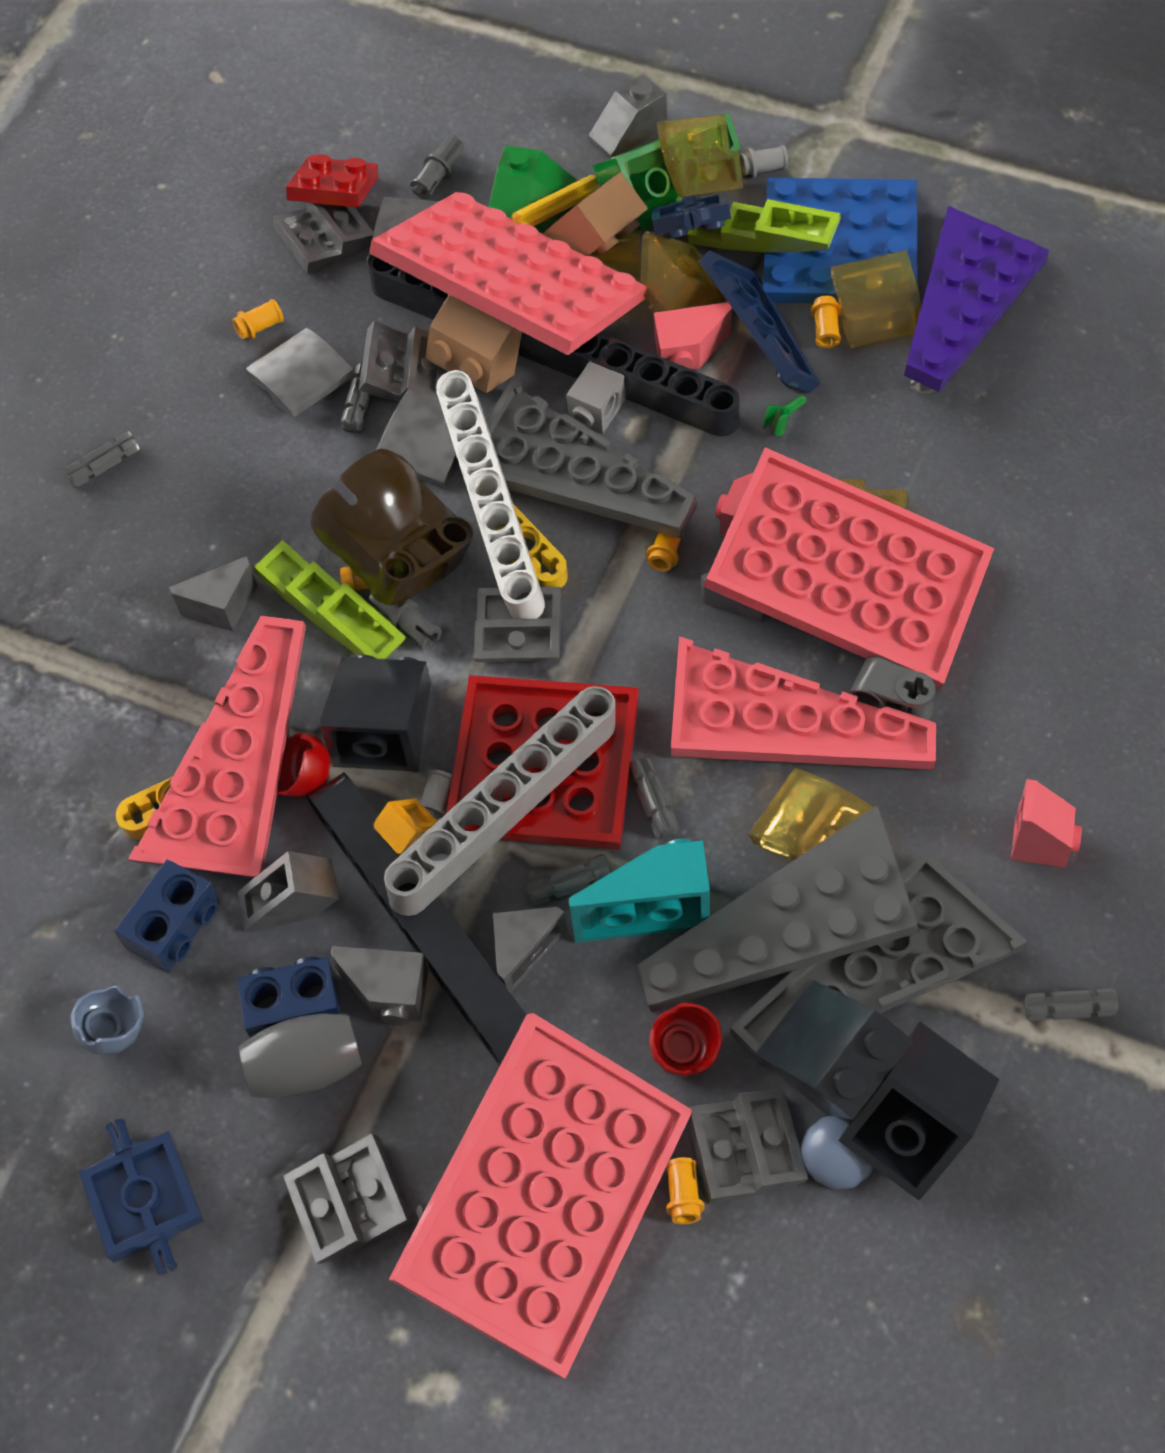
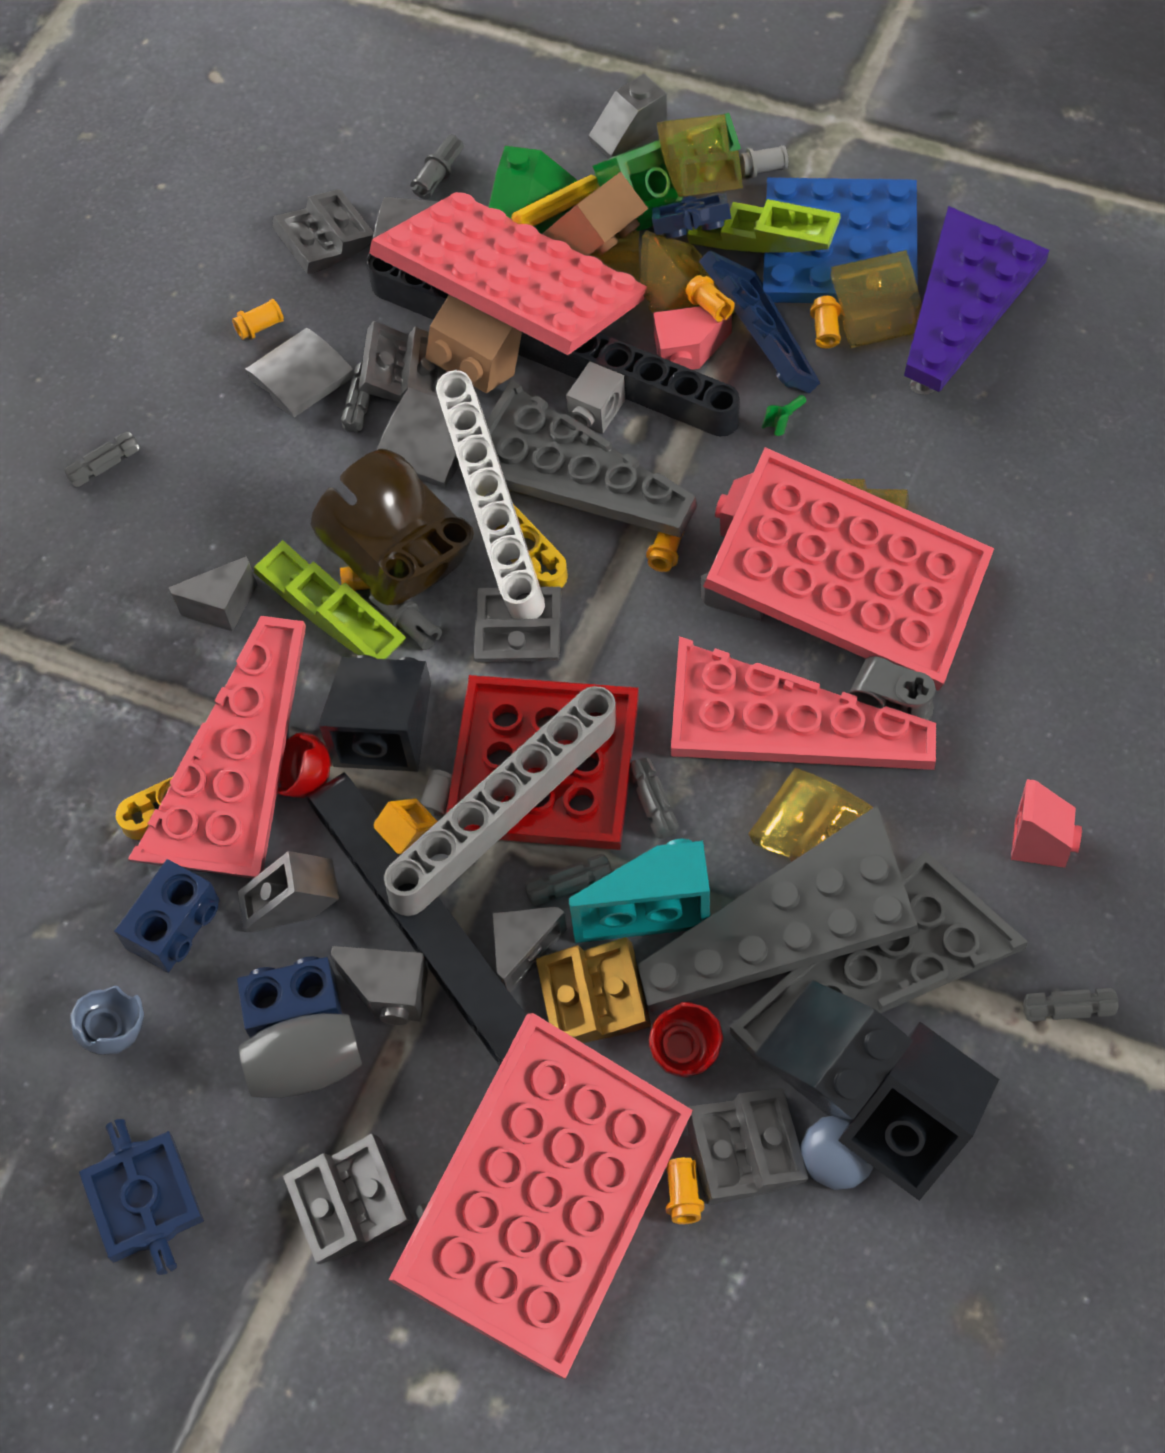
red plate [286,154,379,208] -> none
none -> pearl gold slope [536,937,651,1043]
none -> light orange pin [686,275,735,322]

